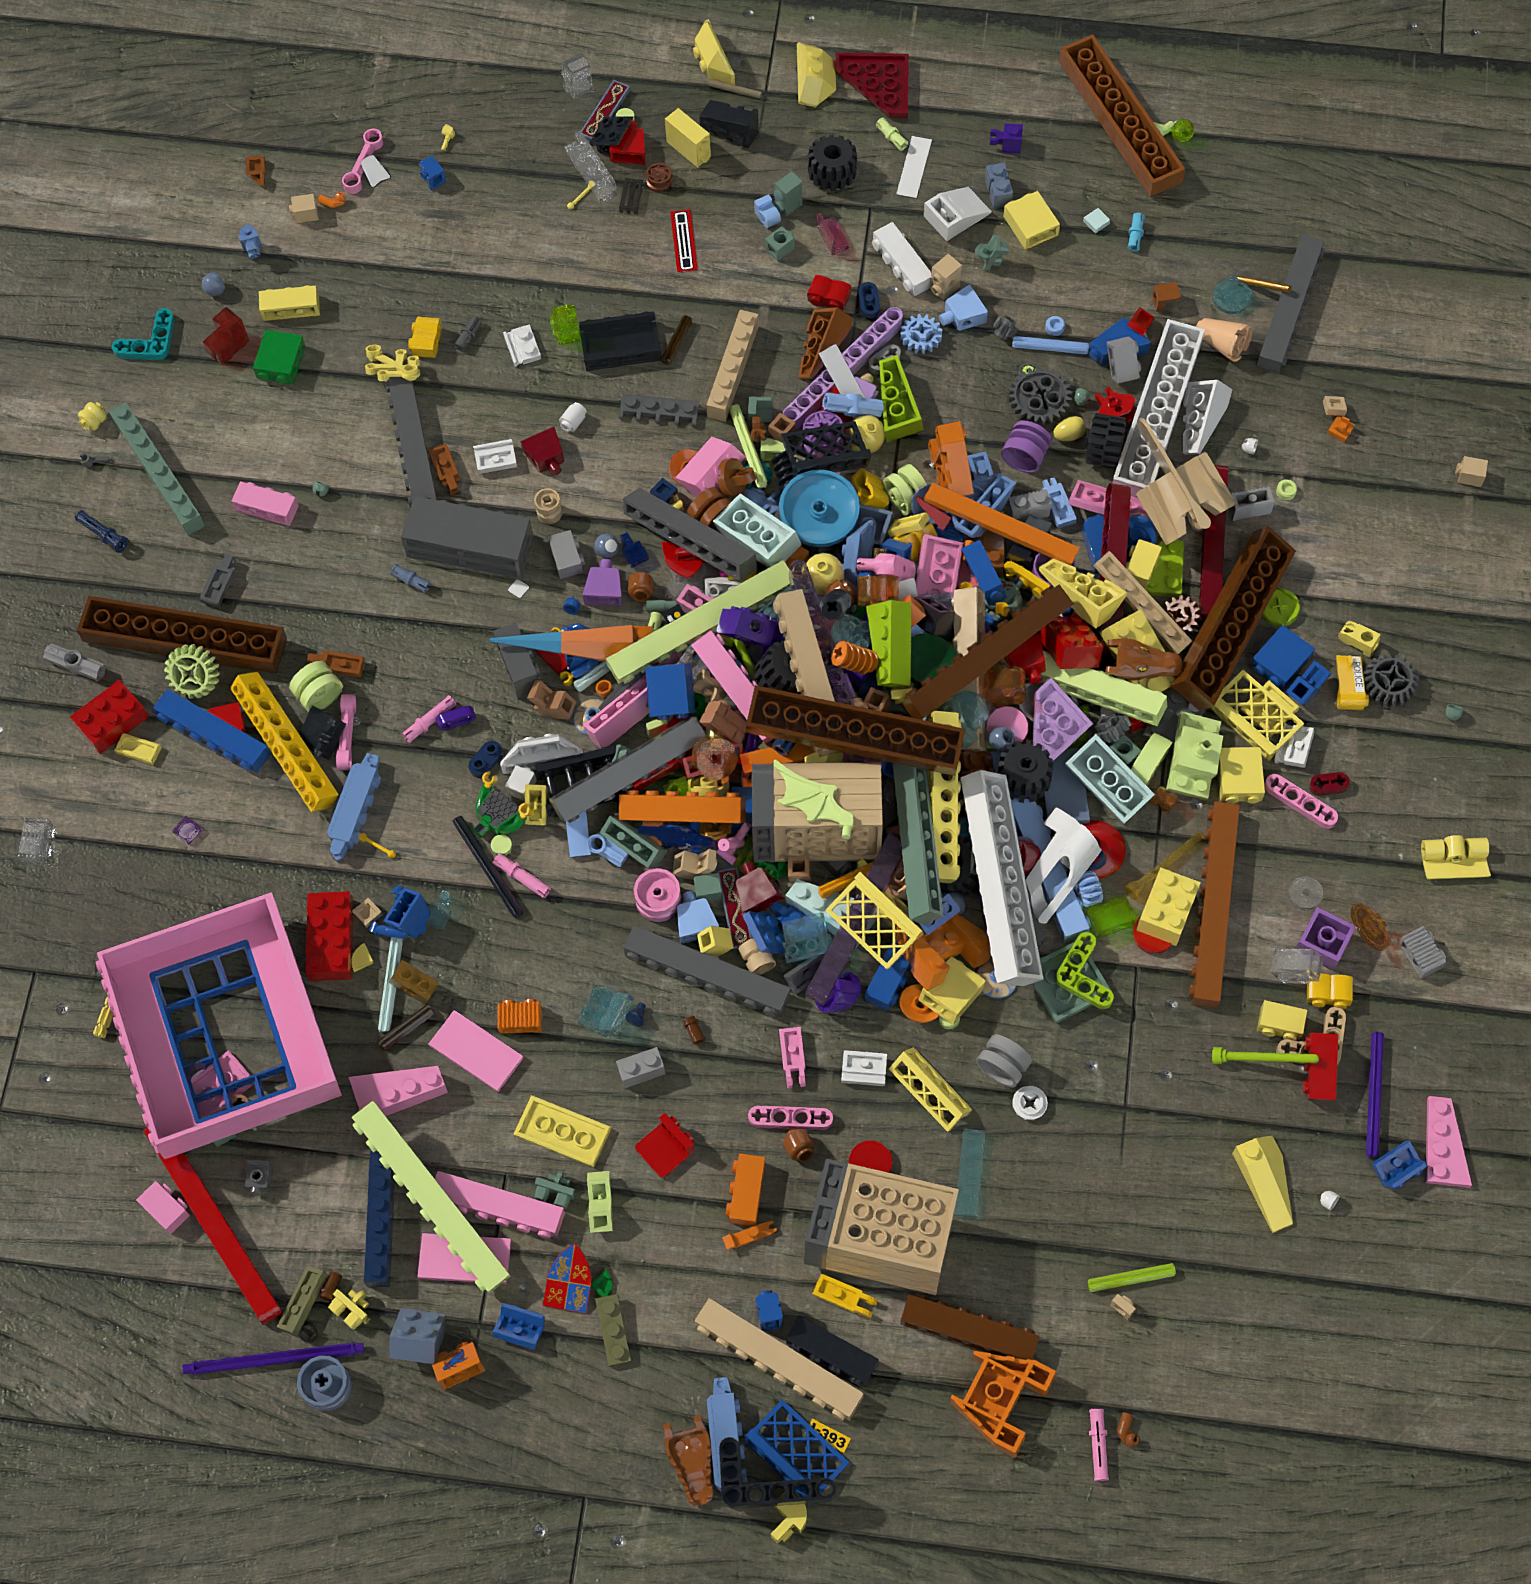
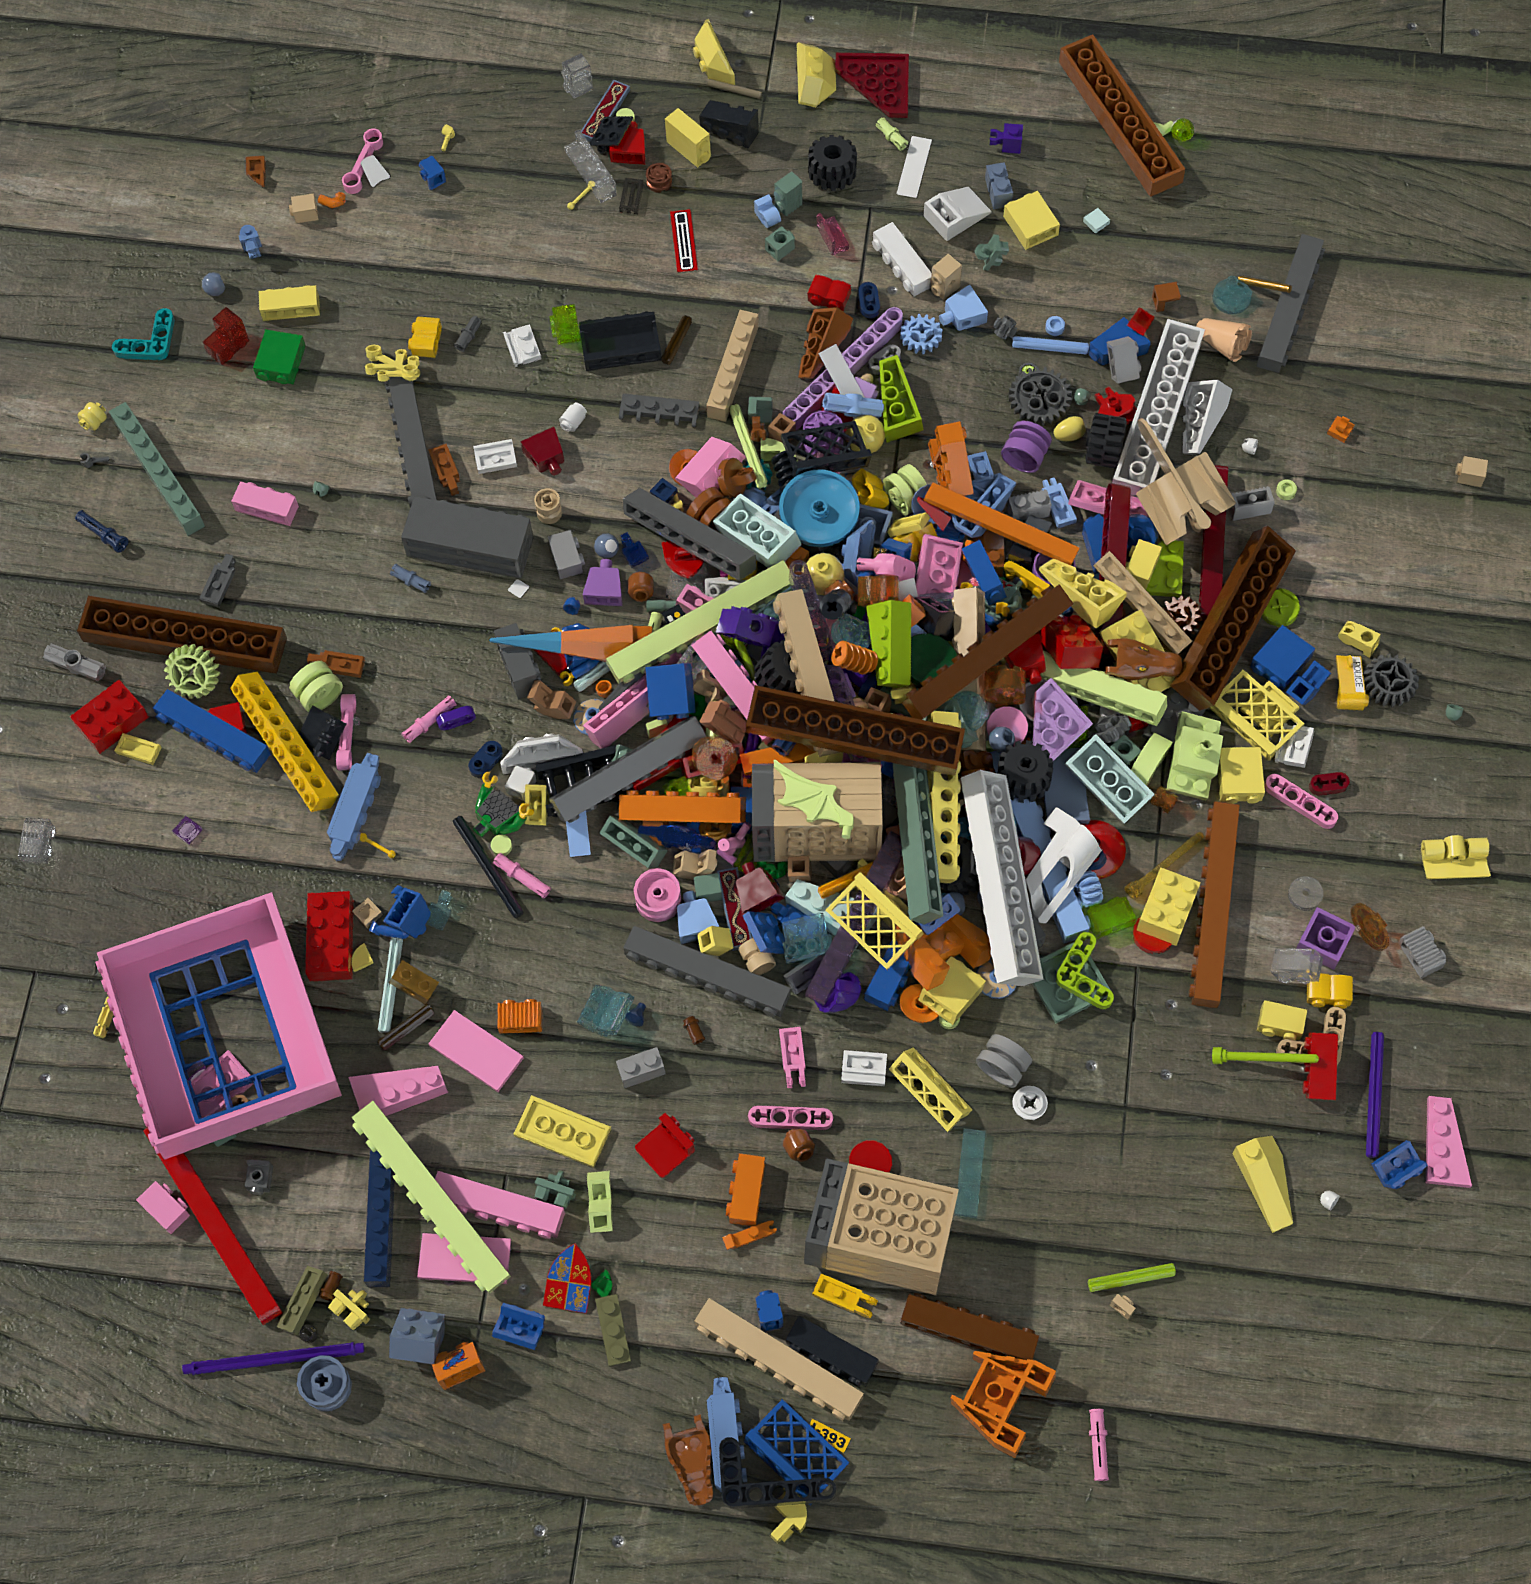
light blue piece [587,833,629,867] -> none
dark orange arm [1117,1412,1139,1447] -> none
medium azure pin [1127,213,1145,252] -> none
tan plate [1323,396,1347,416] -> none

